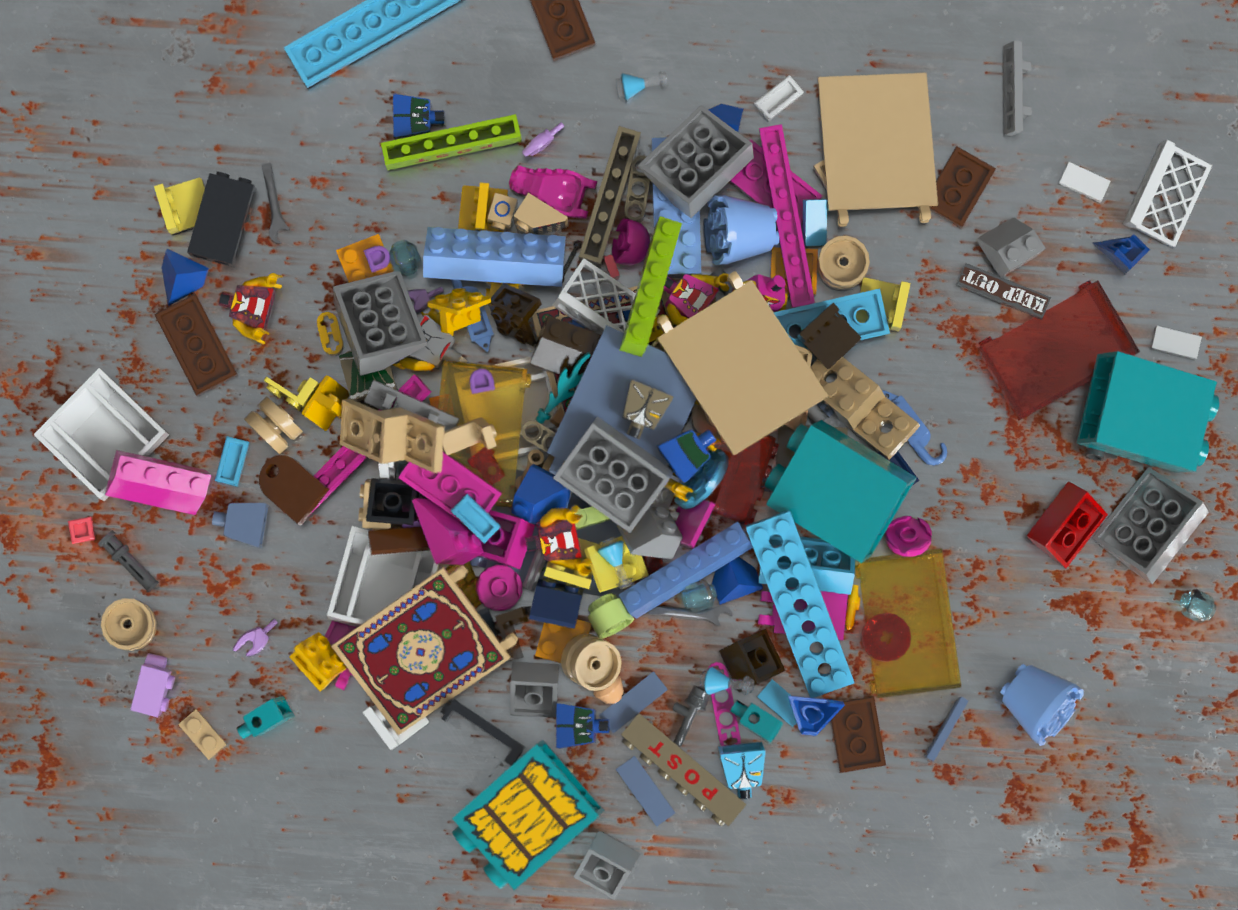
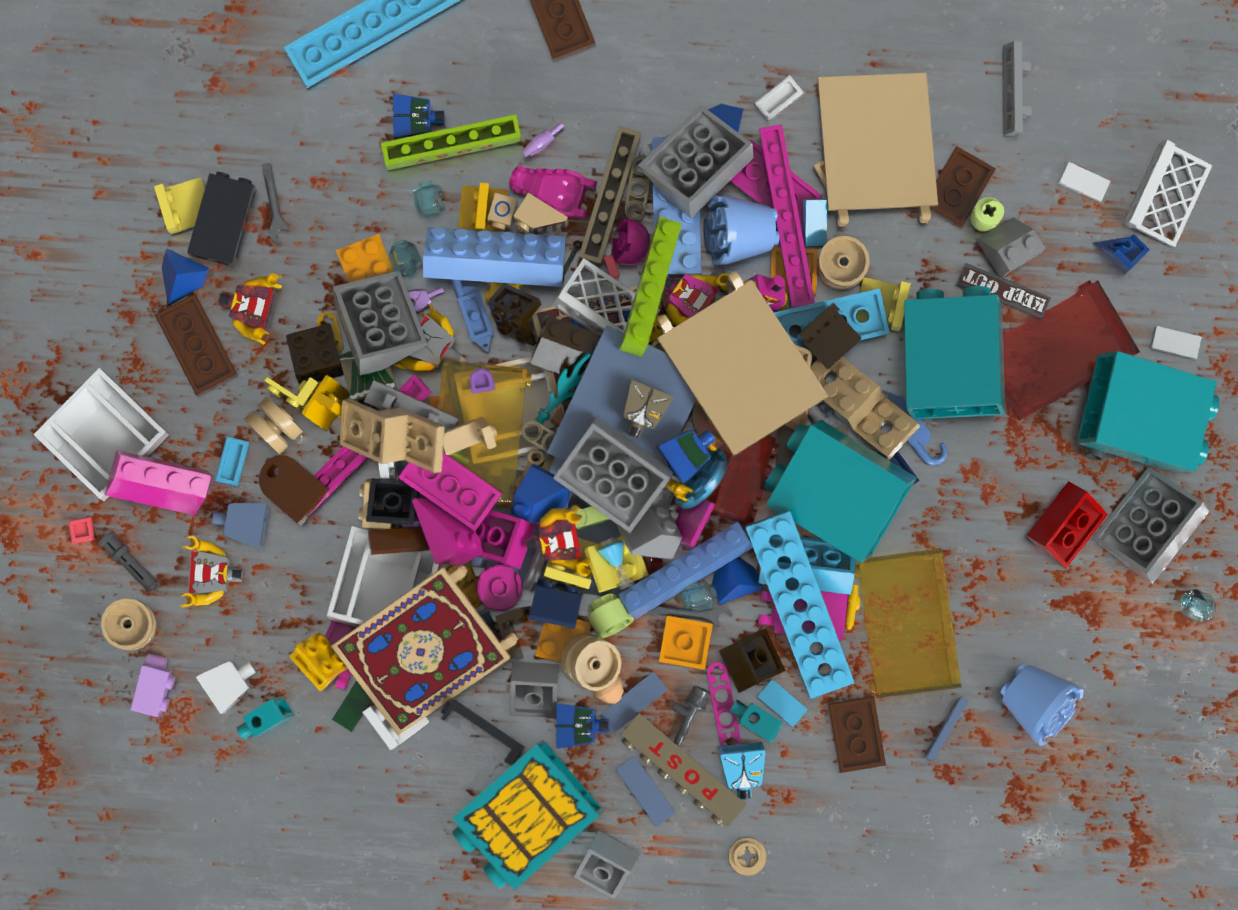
tan plate [178,709,227,760] -> none
lavender hand [233,619,278,656] -> none
medium lavender tile [364,246,390,273] -> none
yellow bracket [427,288,491,334] -> none
medium azure tile [451,493,501,543] -> none
clear red plate [467,447,505,485] -> none
piece [616,71,668,100] -> none
piece [700,667,754,695] -> none
blue slope [788,696,845,736] -> none
clear red wheel [861,613,911,662] -> none
dark pink tile [885,516,932,557] -> none
none -> torso [179,535,243,608]
none -> white torso [196,661,256,714]
none -> dark brown bracket [286,323,344,385]
none -> dark green tile [332,680,372,732]
none -> clear light blue head [413,181,445,215]
none -> light orange plate [659,616,713,670]
none -> tan gear [729,838,766,876]
none -> teal brick [904,286,1005,419]
none -> yellowish green piece [970,197,1004,232]

